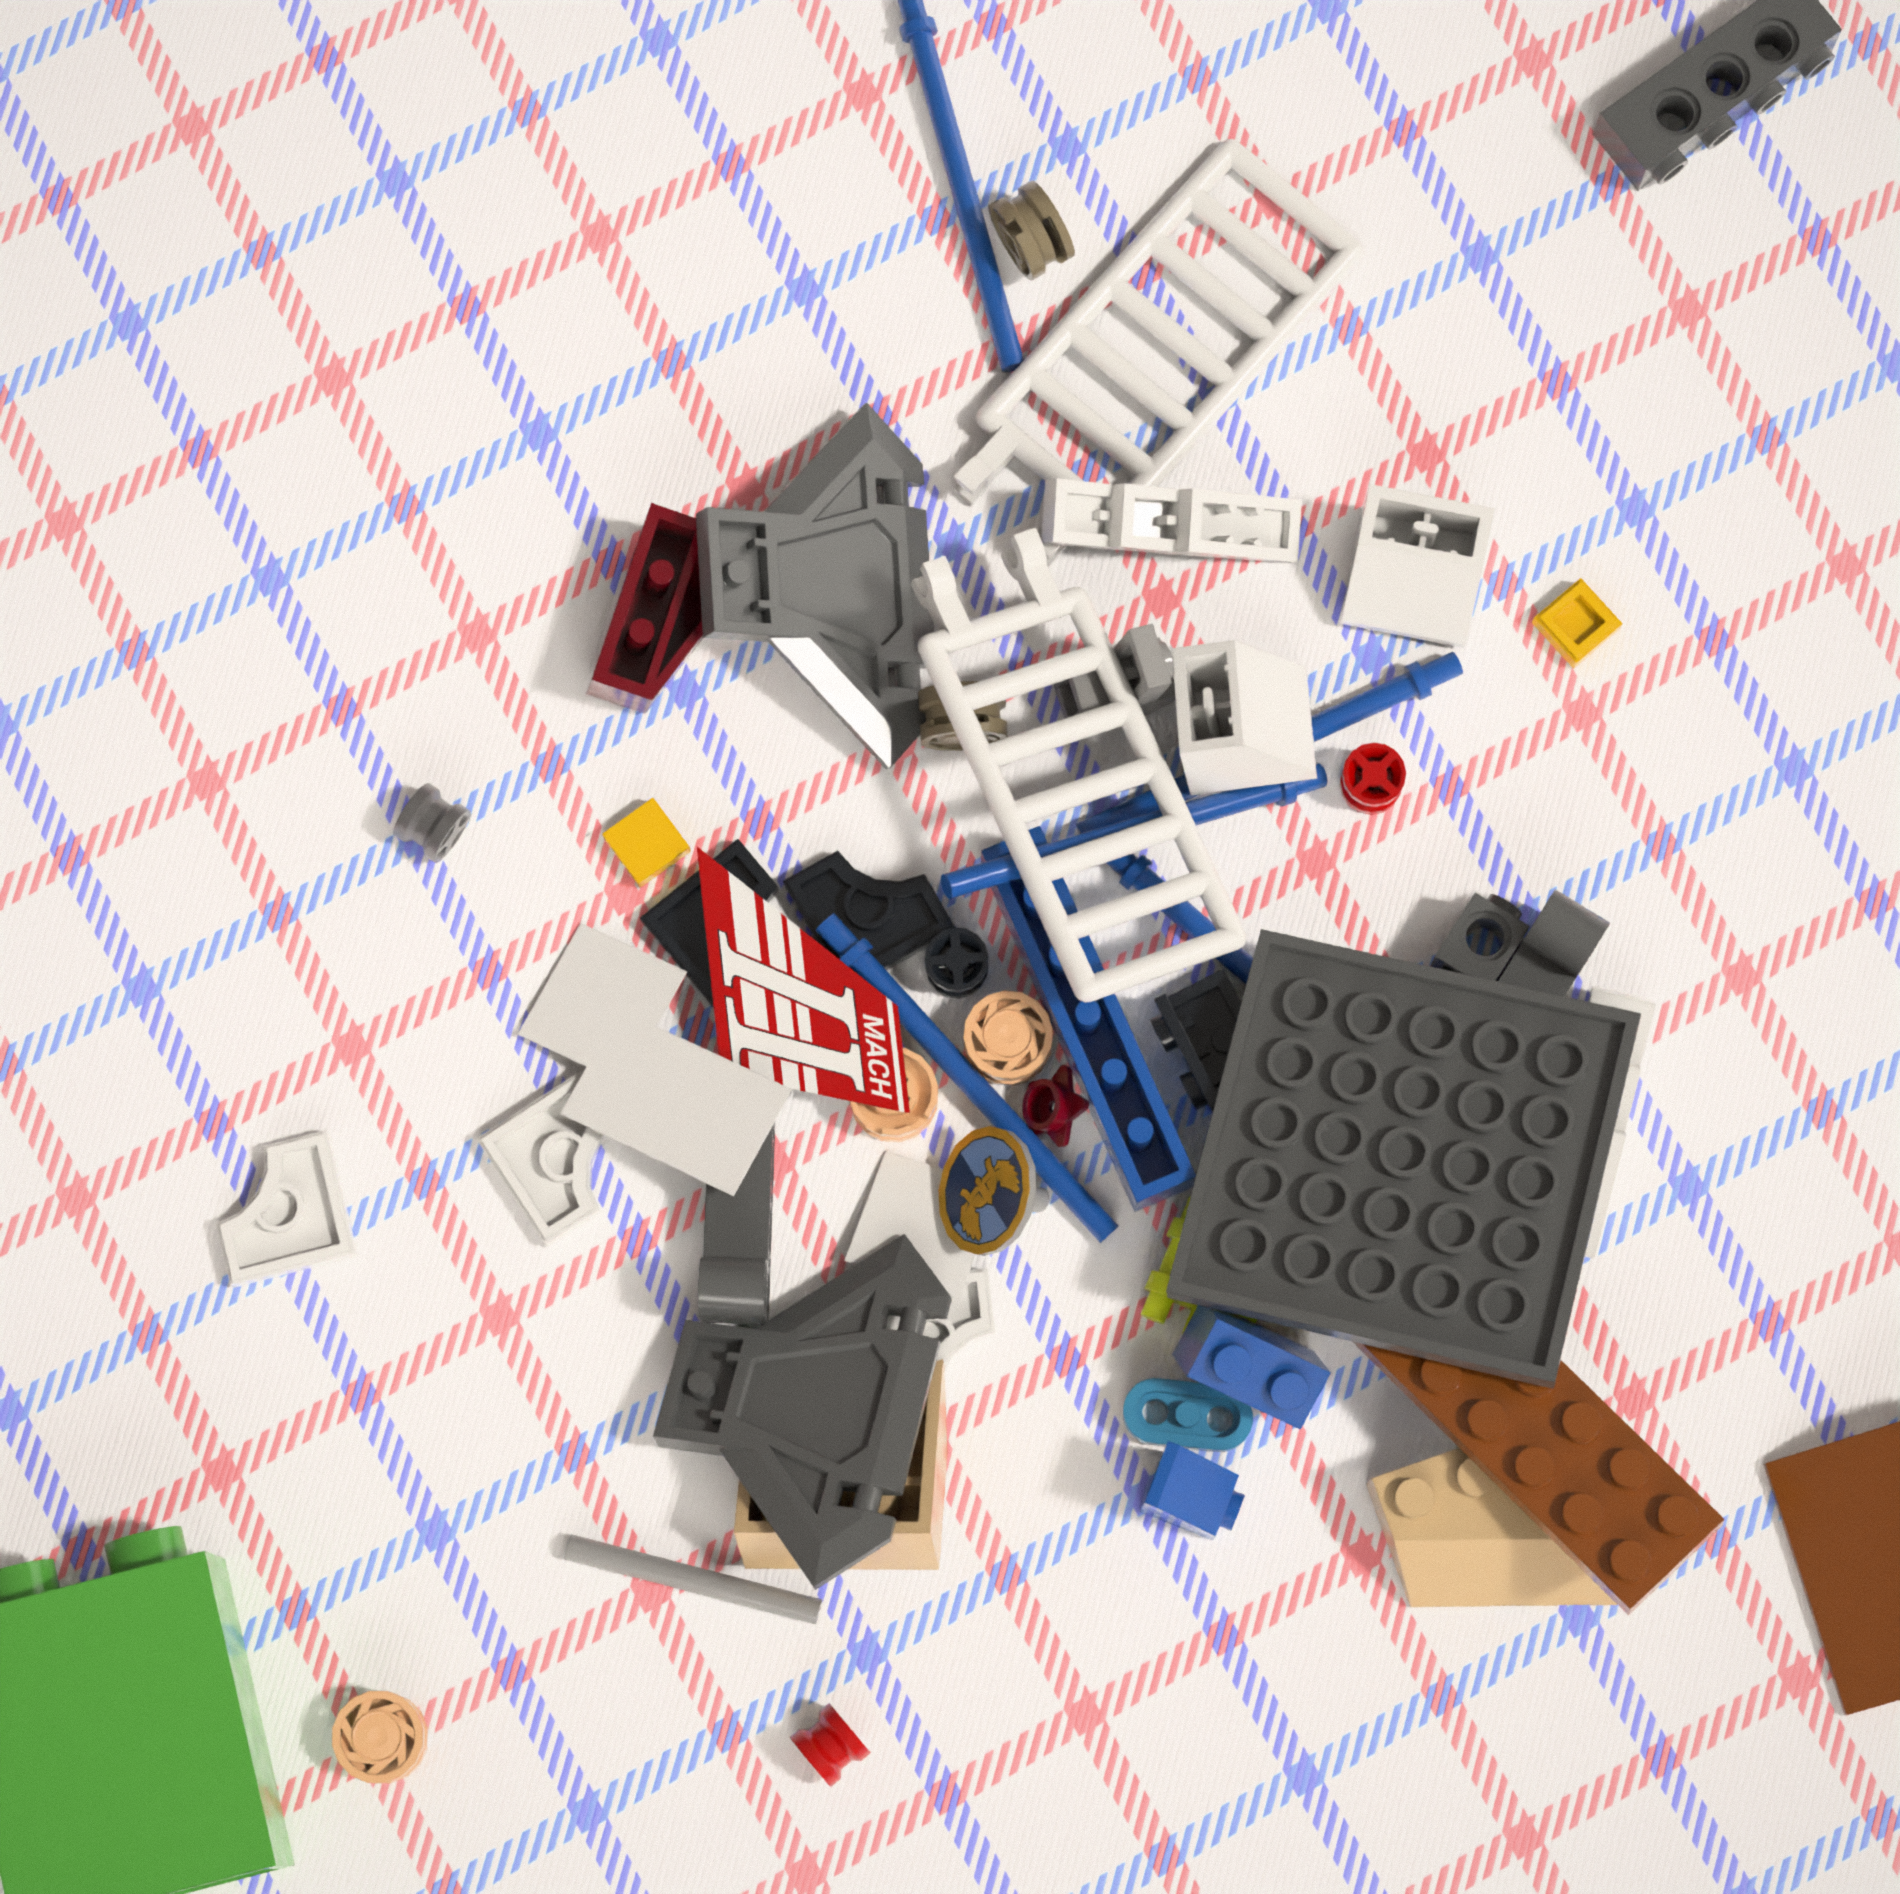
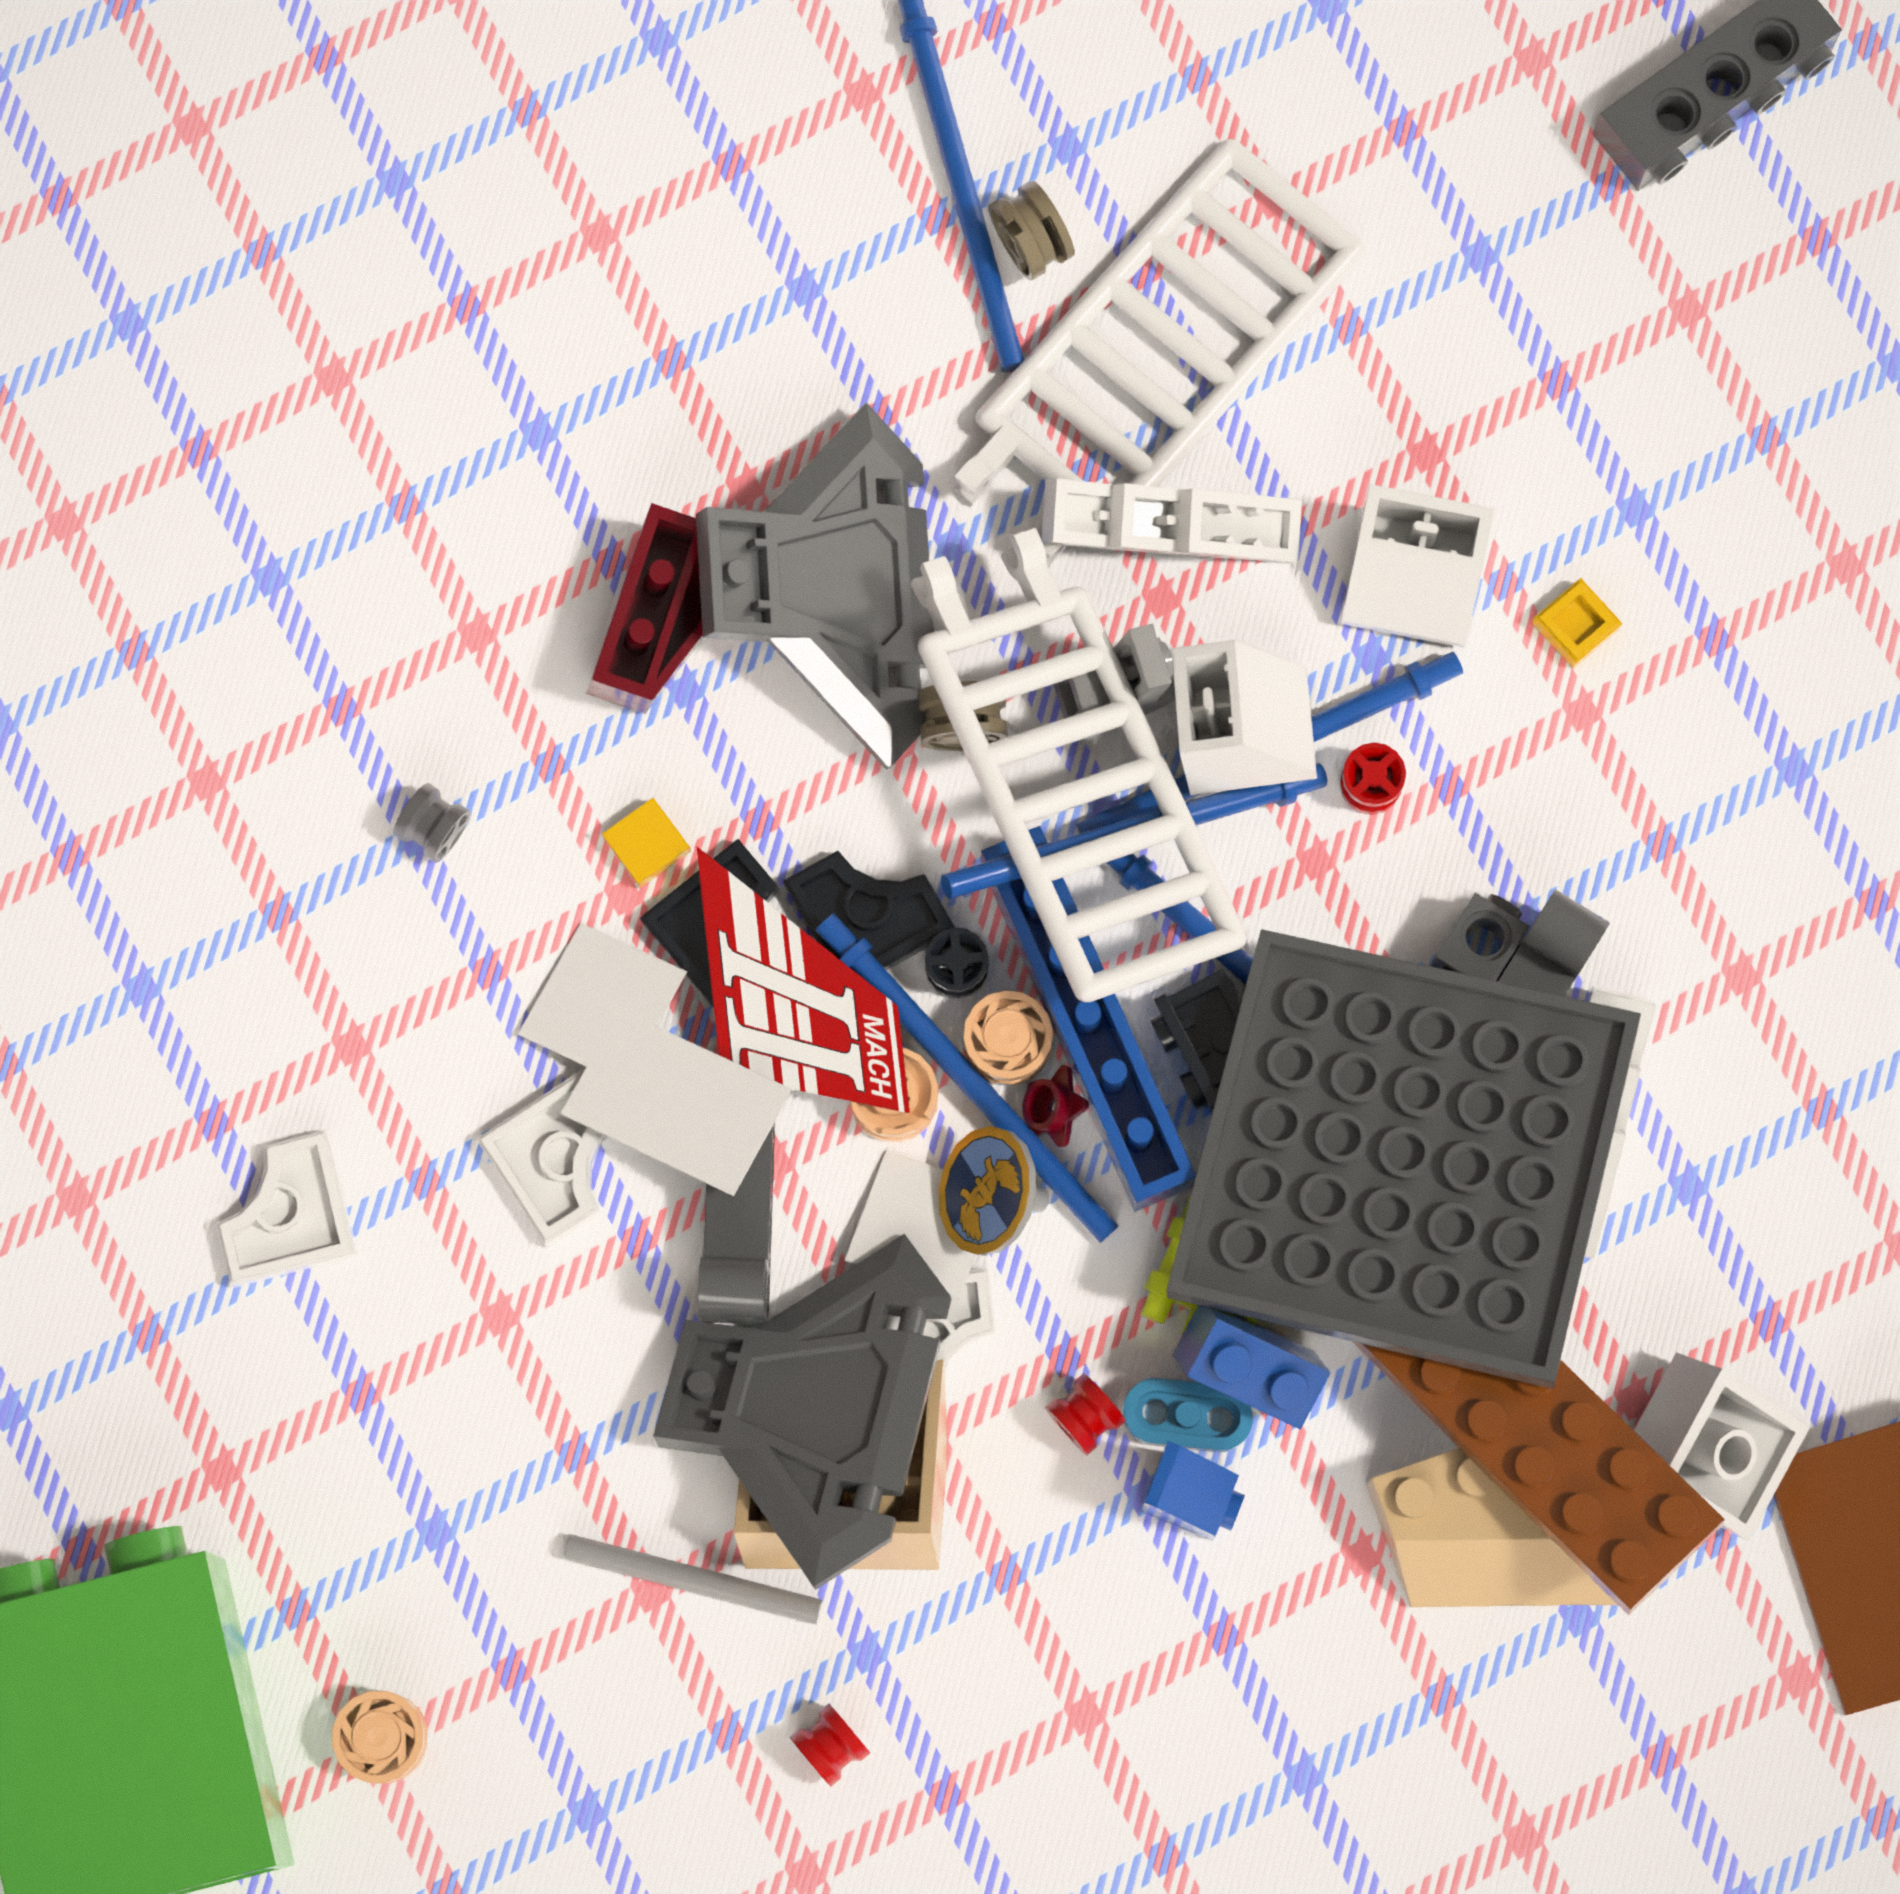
none -> red wheel [1045,1373,1126,1456]
none -> white slope [1634,1352,1810,1541]

